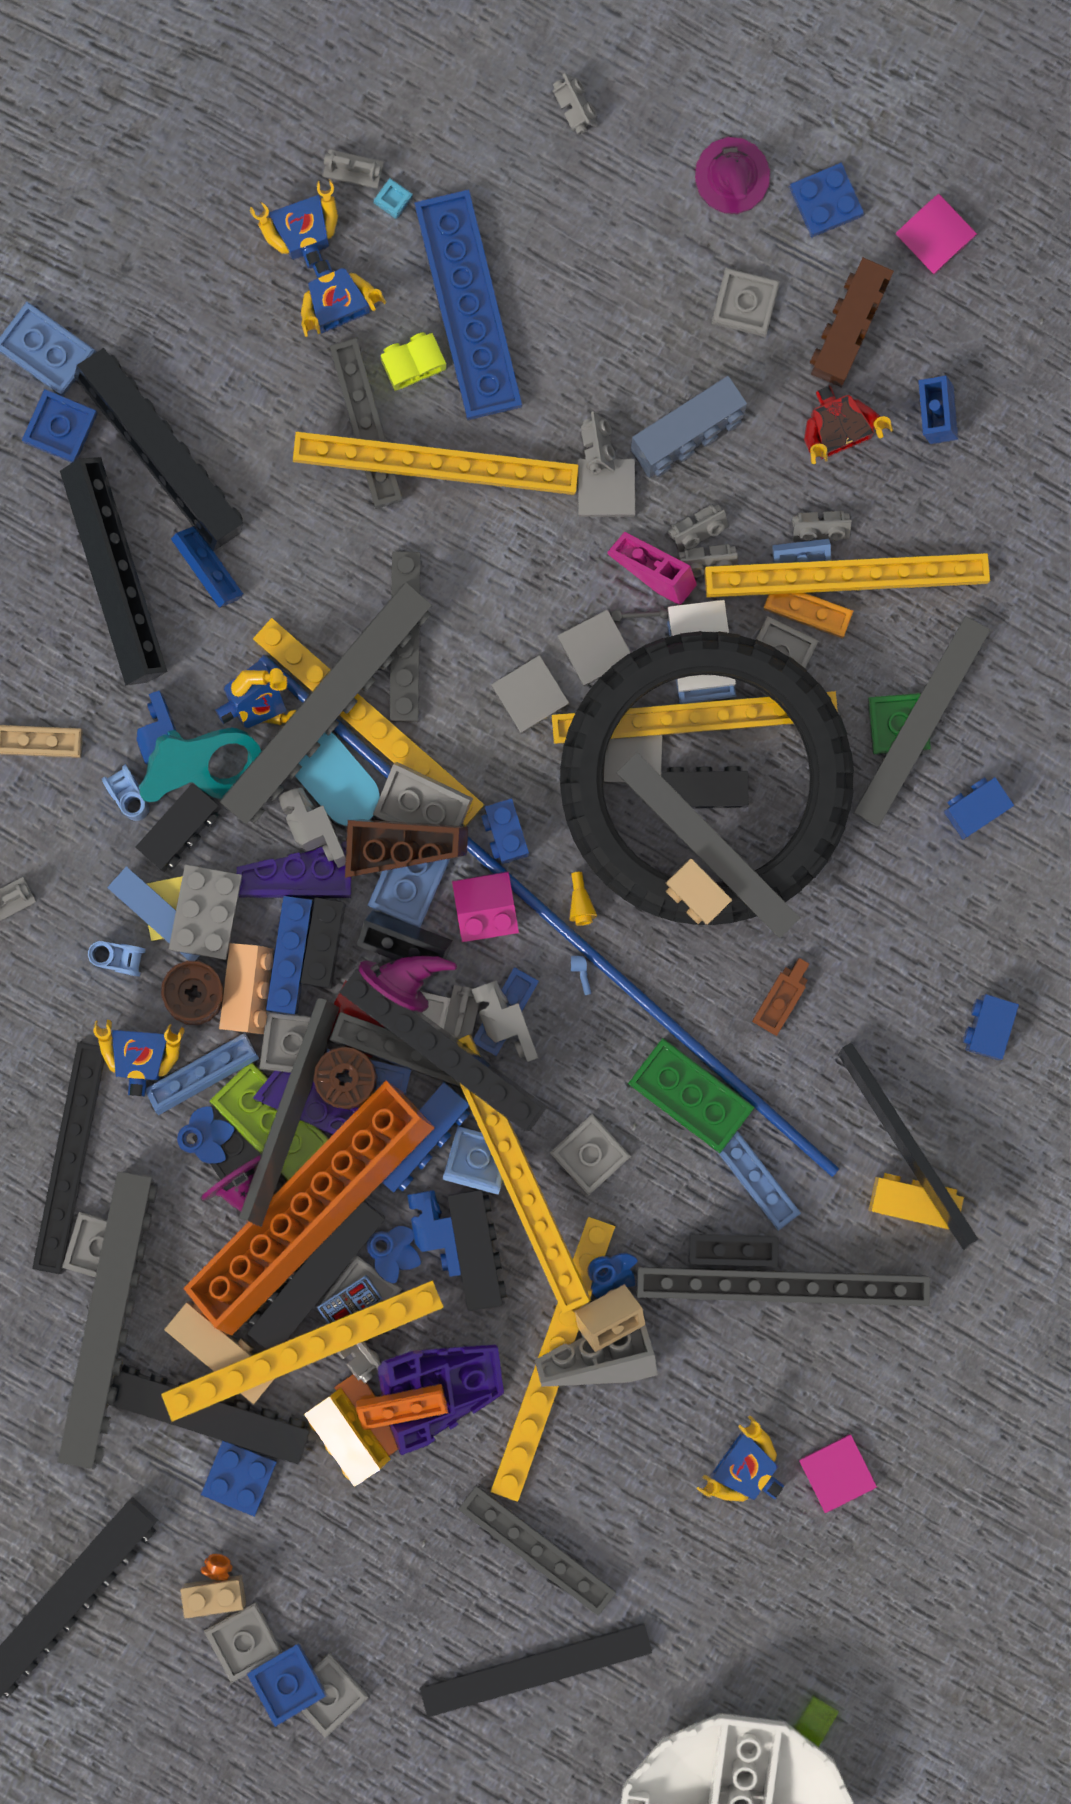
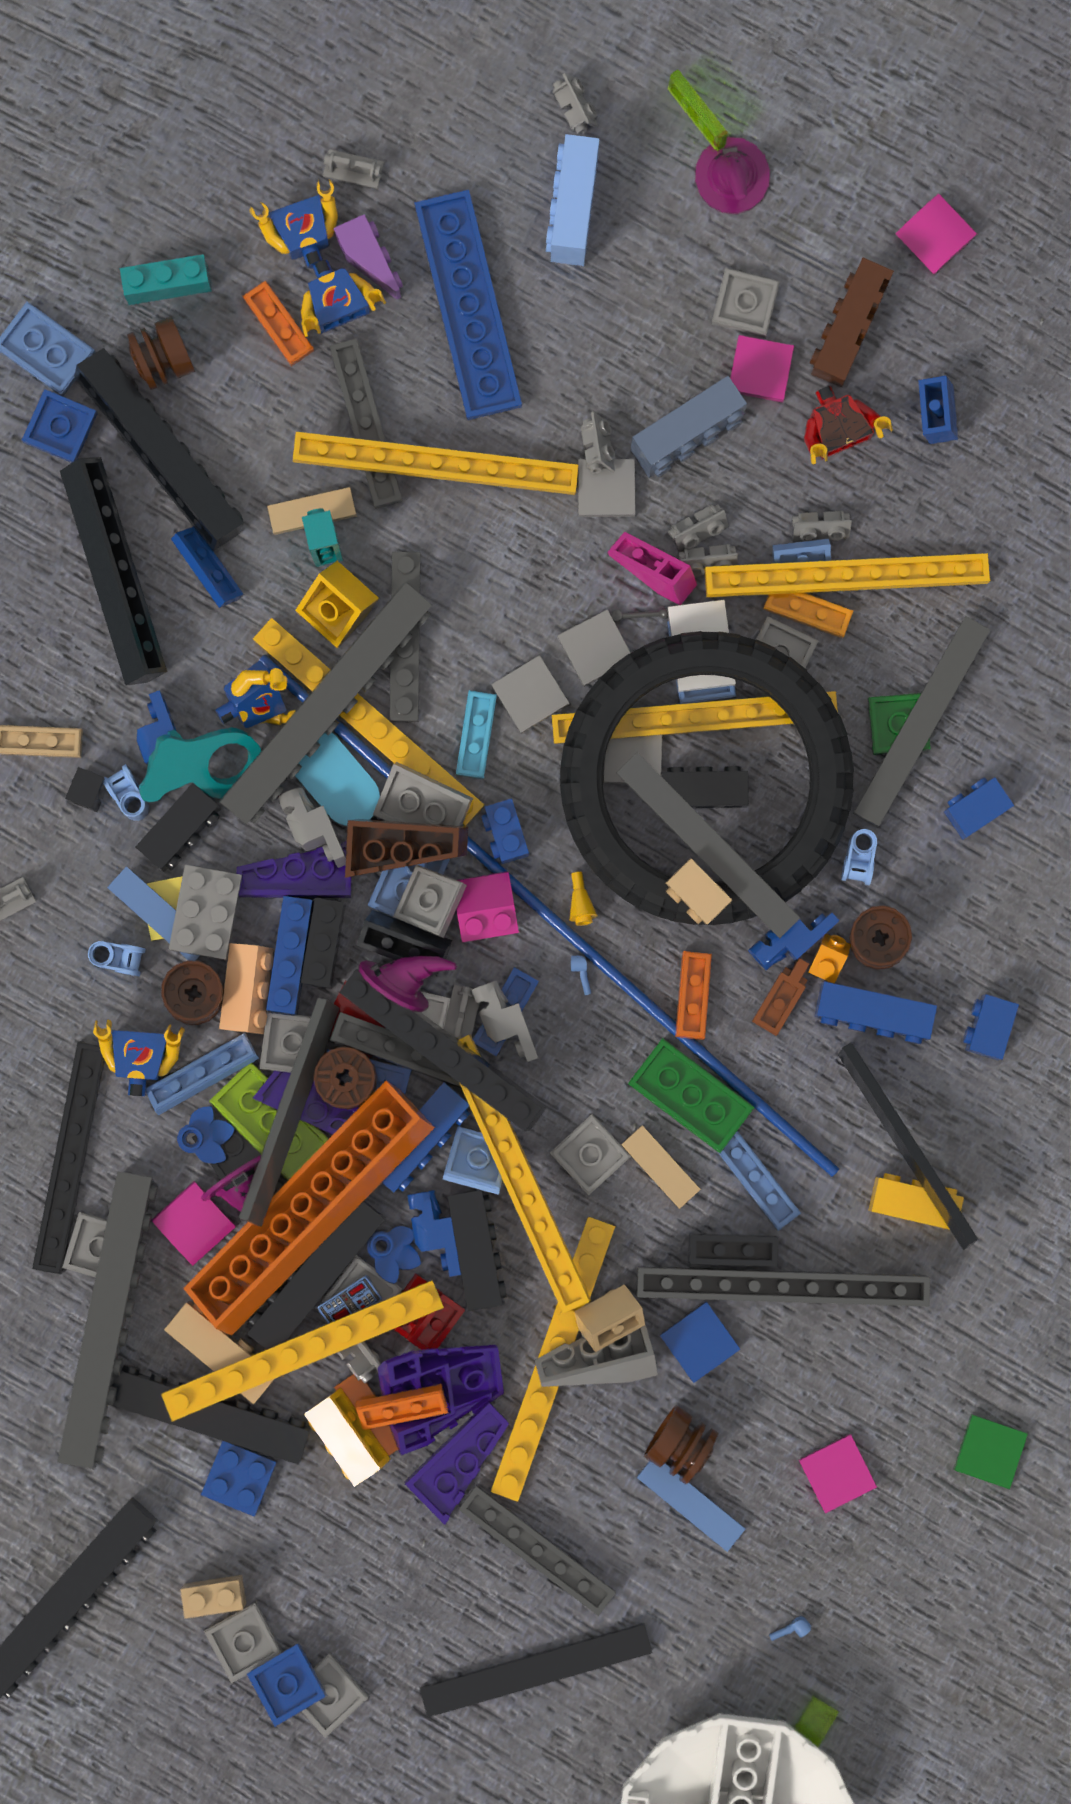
orange plate [201,1554,233,1581] -> none
medium azure tile [373,178,413,219] -> none
neon yellow brick [381,332,446,391] -> none
blue plate [587,1253,638,1299] -> none
torso [697,1415,784,1502] -> none
blue plate [789,163,864,238] -> none
none -> black panel [65,767,105,812]
none -> teal brick [120,254,212,305]
none -> reddish brown wheel [127,316,195,390]
none -> dark pink slope [152,1181,236,1266]
none -> orange tile [243,280,314,367]
none -> tan tile [267,487,357,535]
none -> yellow slope [295,561,379,648]
none -> teal brick [302,508,343,567]
none -> medium lavender slope [334,214,403,299]
none -> light grey tile [393,865,467,938]
none -> red slope [394,1273,465,1350]
none -> dark purple wing [404,1401,509,1525]
none -> medium azure tile [456,690,497,780]
none -> light blue brick [546,134,599,266]
none -> tan tile [621,1125,701,1209]
none -> medium blue tile [636,1461,745,1552]
none -> reddish brown wheel [644,1405,718,1484]
none -> blue tile [660,1301,740,1383]
none -> clear neon green tile [668,69,728,151]
none -> orange tile [675,951,712,1040]
none -> dark pink tile [730,335,794,402]
none -> blue plate [748,913,840,970]
none -> medium blue hand [769,1616,811,1641]
none -> light orange bracket [808,933,851,984]
none -> blue brick [814,981,937,1044]
none -> light blue piece [841,829,877,886]
none -> reddish brown wheel [849,906,912,970]
none -> green tile [953,1414,1028,1489]

